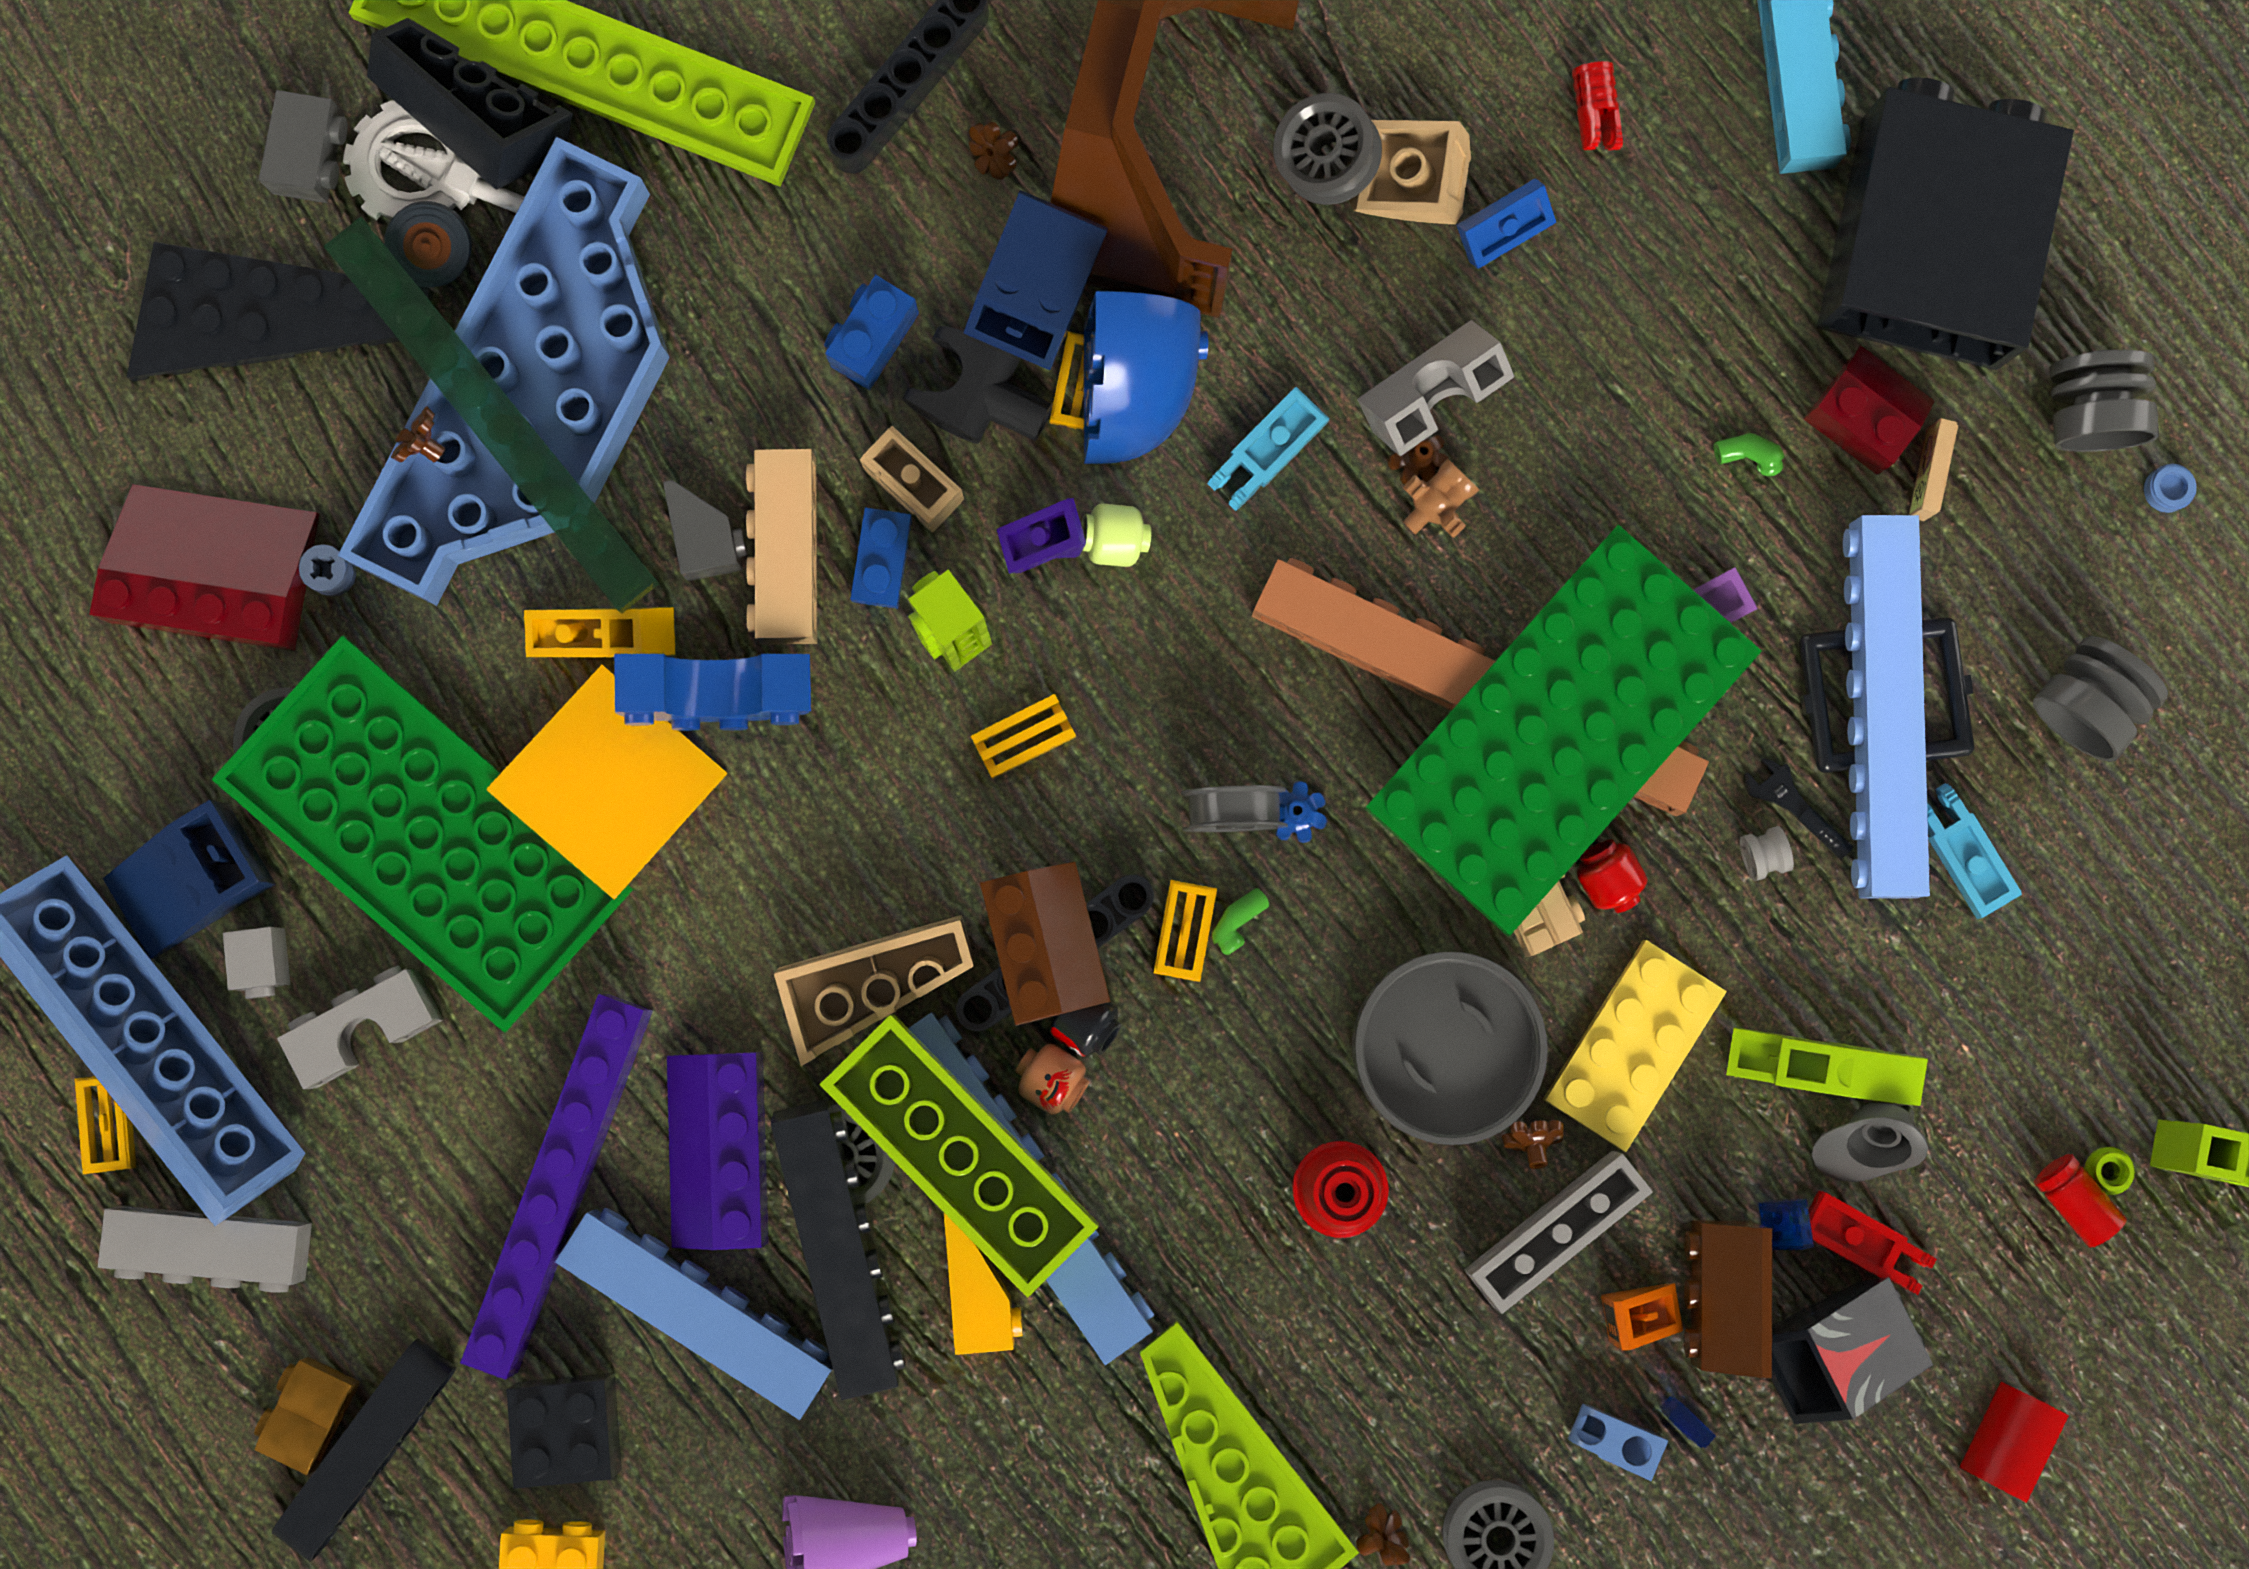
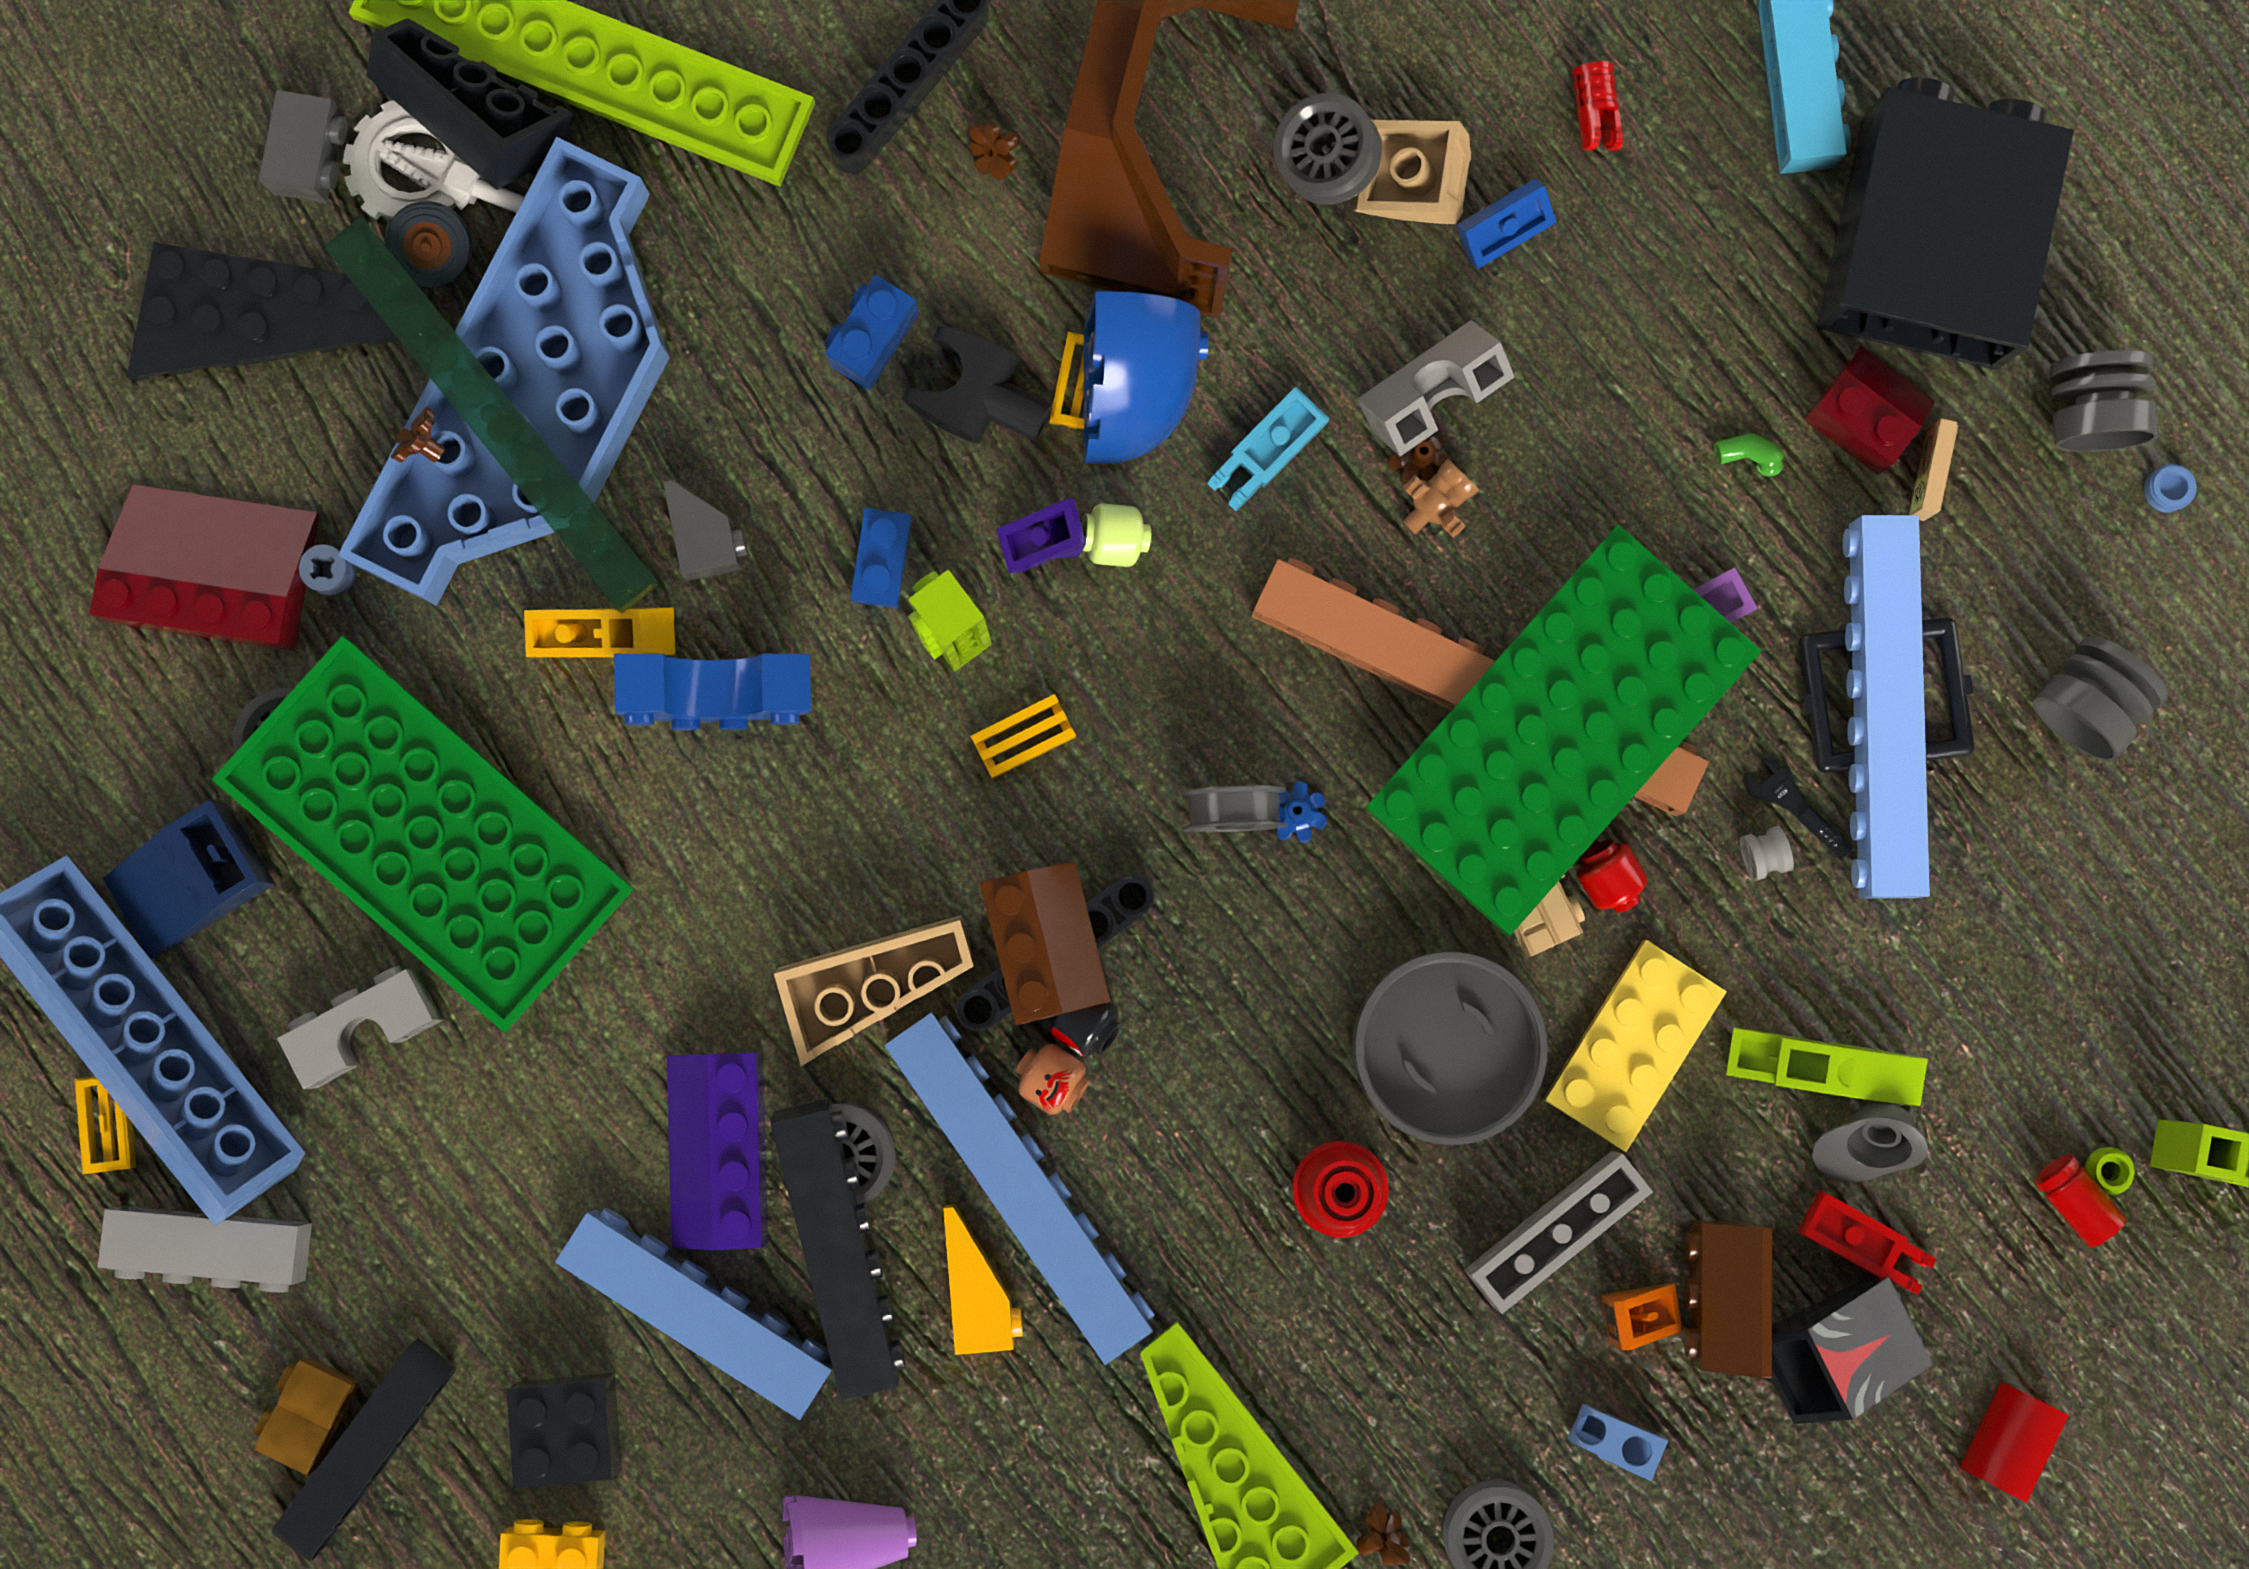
light grey brick [223,927,291,999] -> none
dark purple brick [460,994,653,1380] -> none
yellow piece [486,665,728,900] -> none
tan brick [746,449,817,645] -> none
lime brick [819,1015,1099,1298] -> none
tan brick [860,426,964,533] -> none
dark blue slope [963,190,1108,370] -> none
yellow tile [1153,880,1217,982] -> none
bright green arm [1212,888,1269,955] -> none
reddish brown plant [1501,1120,1564,1169] -> none
clear blue tile [1659,1395,1716,1448] -> none
clear blue tile [1758,1199,1814,1250] -> none
medium azure hinge [1927,783,2022,919] -> none

